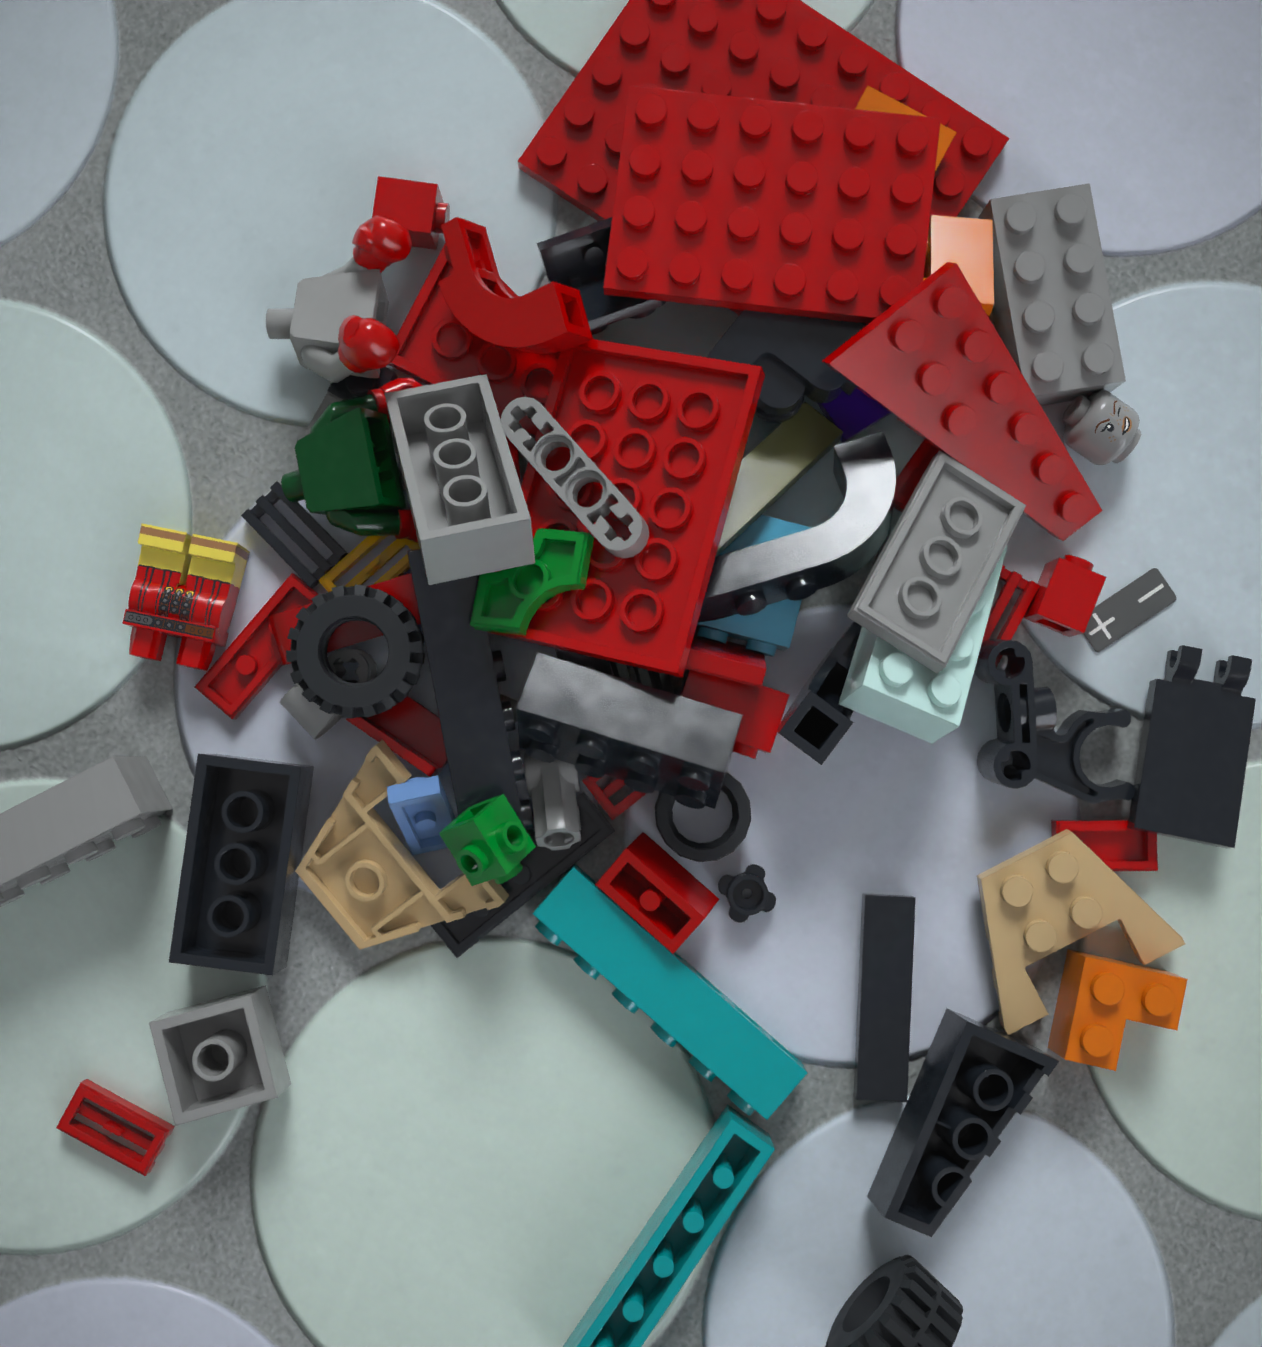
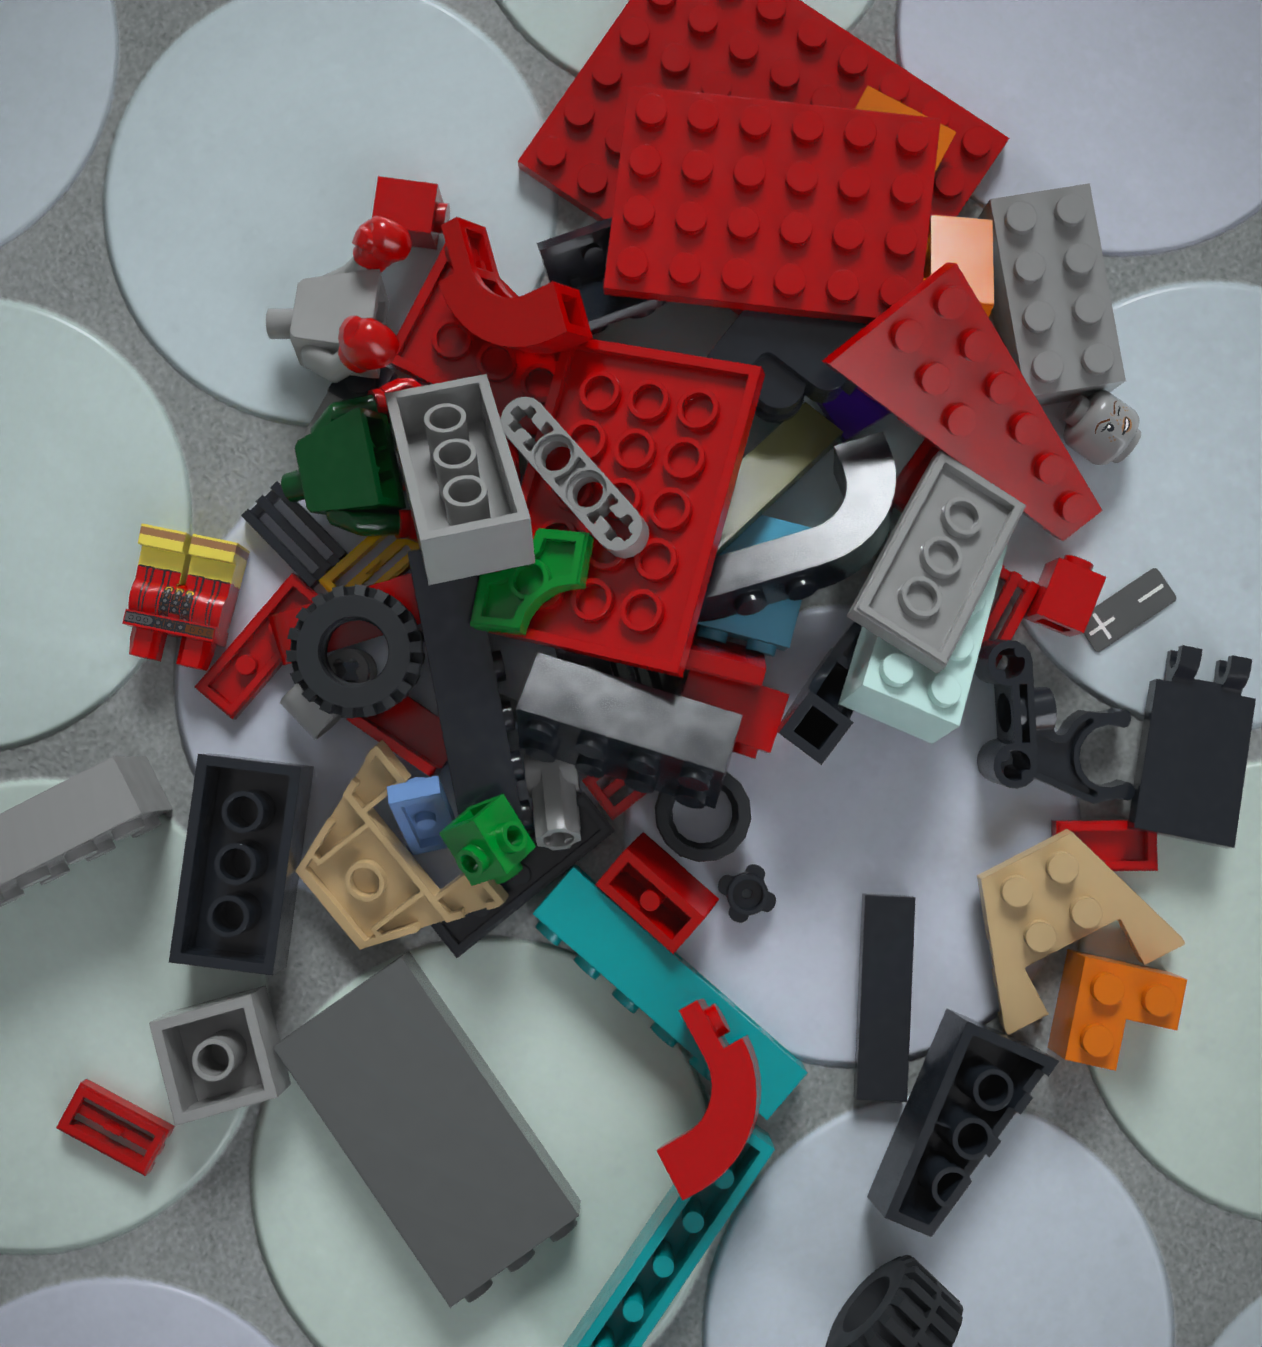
none -> dark grey brick [273,951,581,1308]
none -> red arch [656,998,761,1201]

